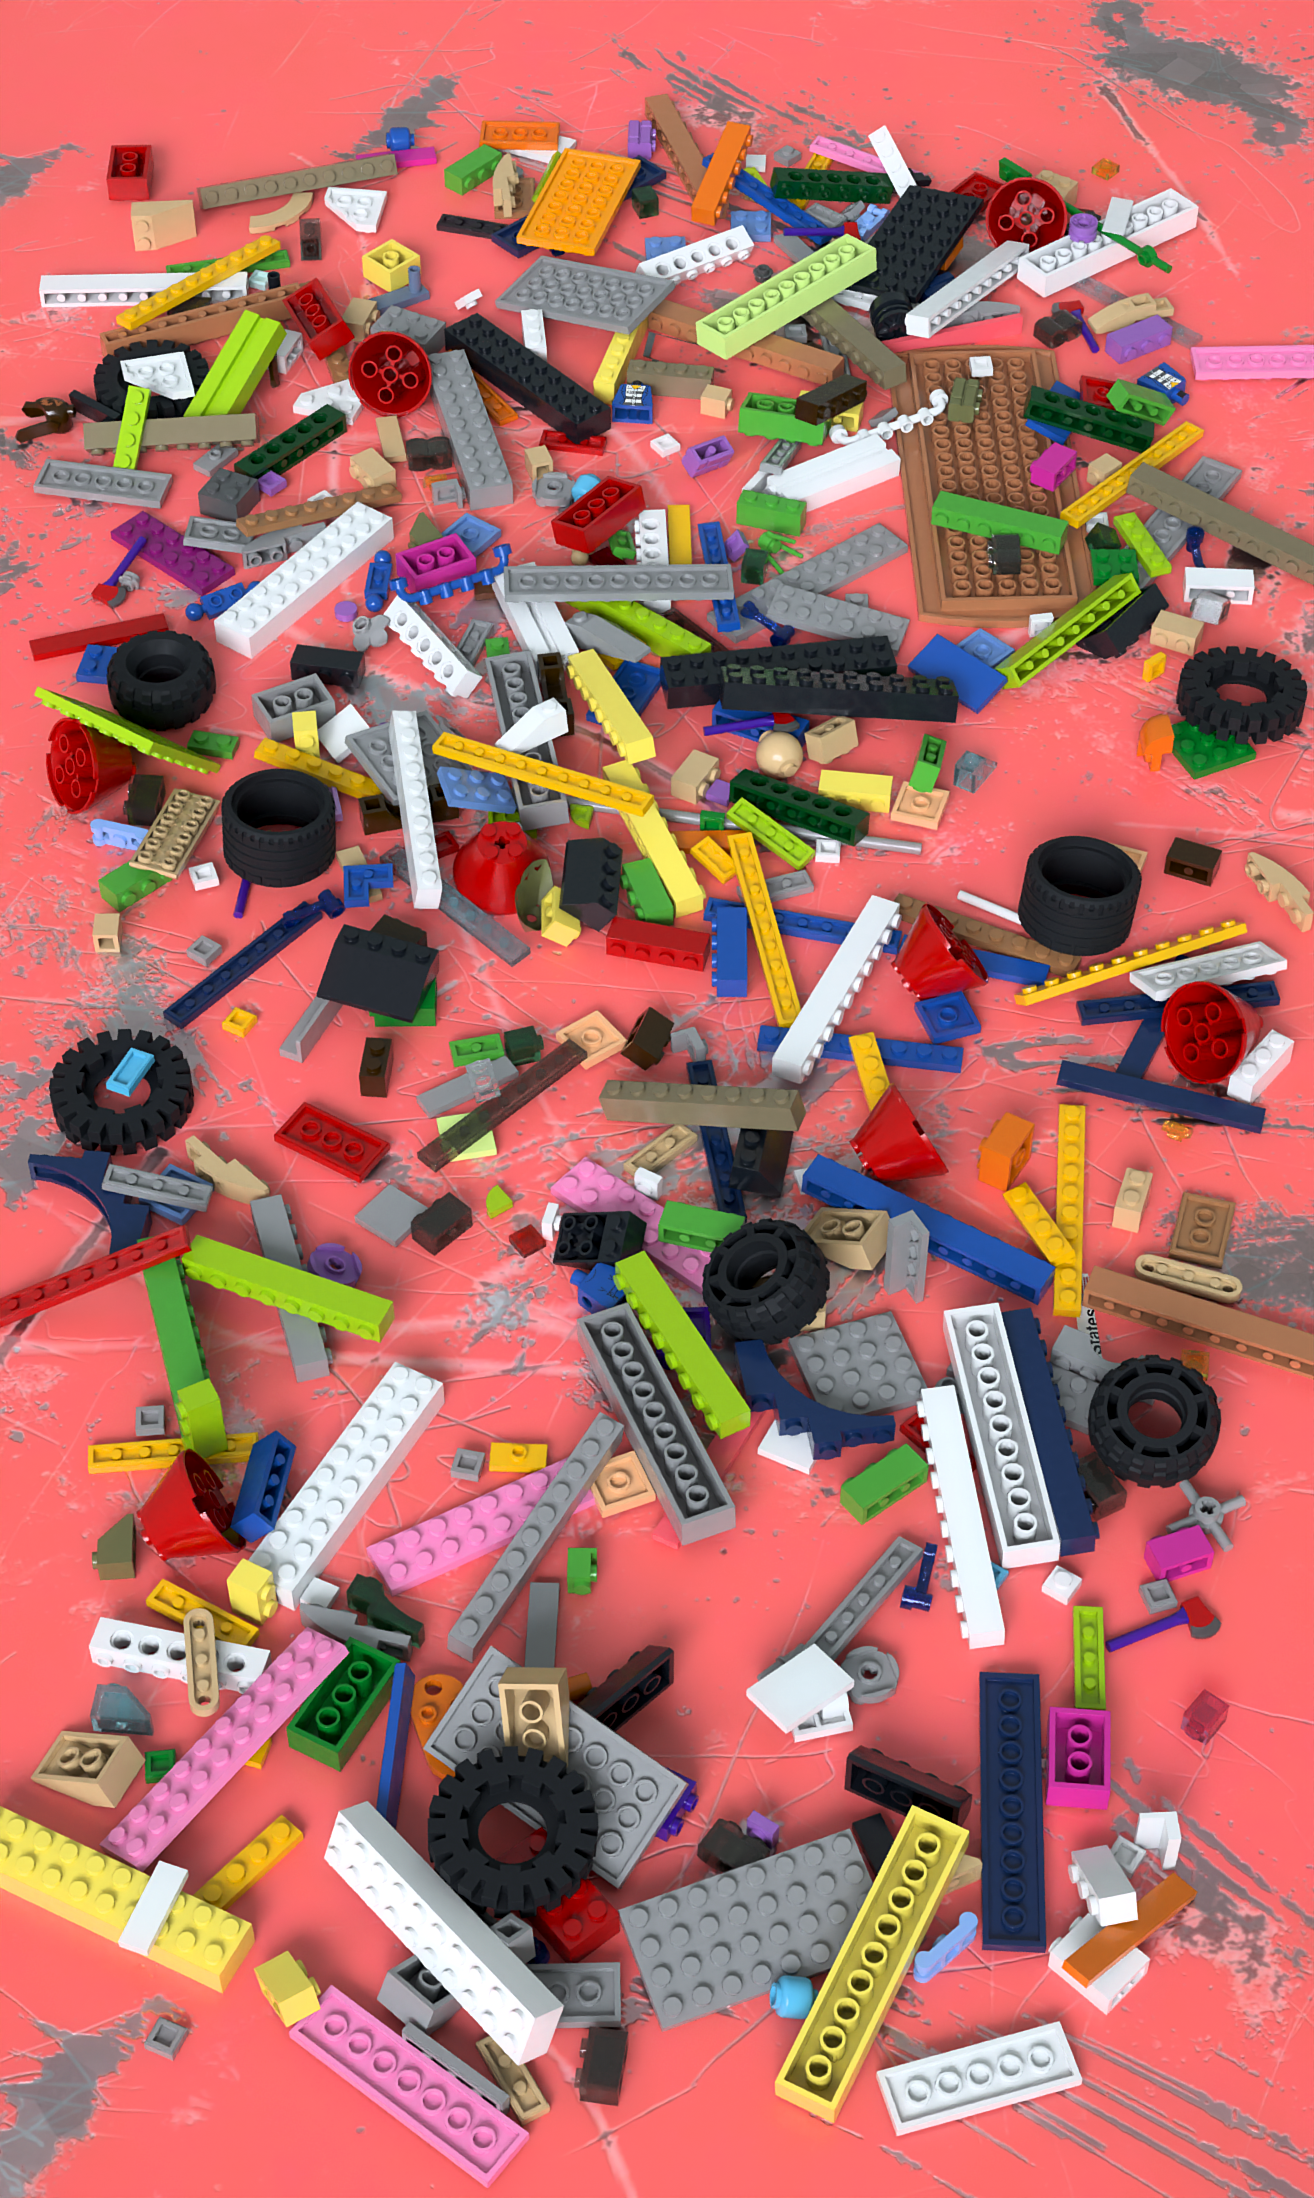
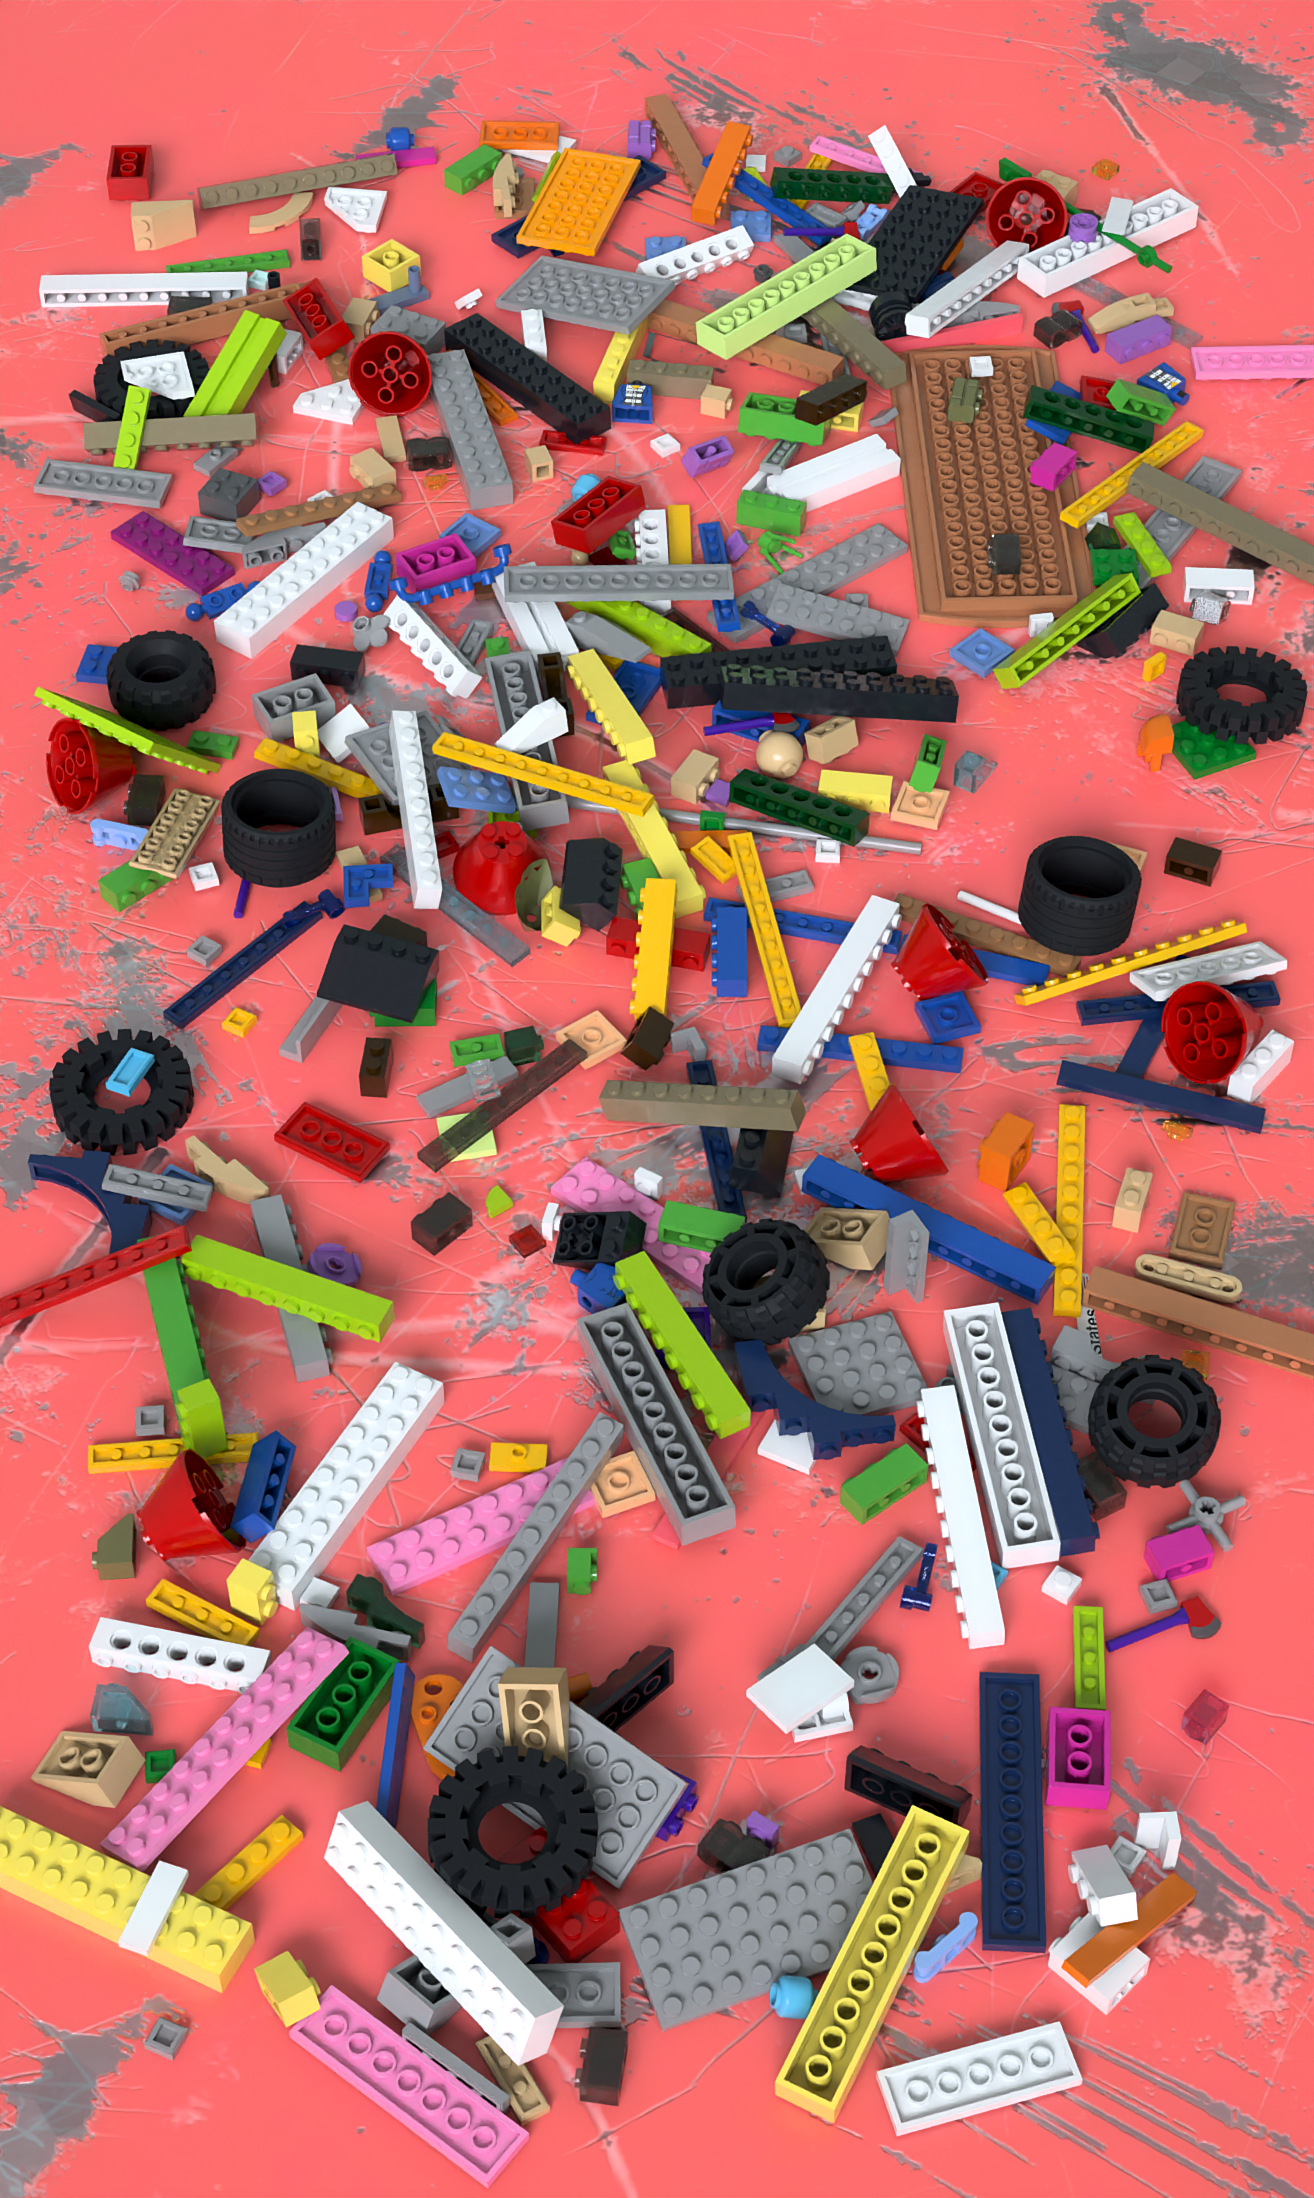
dark brown piece [15,397,76,443] -> none
red tile [29,613,169,661] -> none
piece [91,536,147,609] -> none
tan brick [92,913,123,952] -> none
yellow plate [116,235,281,330] -> none
tan plate [183,1608,220,1717] -> none
dark green brick [234,404,347,479] -> none
light grey tile [355,1184,430,1247] -> none
olive slope [408,512,443,549] -> none
light grey bracket [431,478,466,509] -> none
black tile [436,214,508,239] -> none
light grey plate [532,472,575,508] -> none
lime tile [570,804,594,829] -> none
tan tile [623,1124,698,1177] -> none
clear green brick [632,185,659,219] -> none
lime plate [726,797,816,871] -> none
clear green brick [741,548,768,585] -> none
white bar [829,389,948,445] -> none
blue tile [908,634,1008,714] -> none
bright green brick [931,491,1069,555] -> none
tan brick [1087,453,1122,487] -> none
clear blue brick [1185,526,1207,568] -> none
tan slope [1245,852,1314,932] -> none
none -> yellow brick [630,878,678,1022]

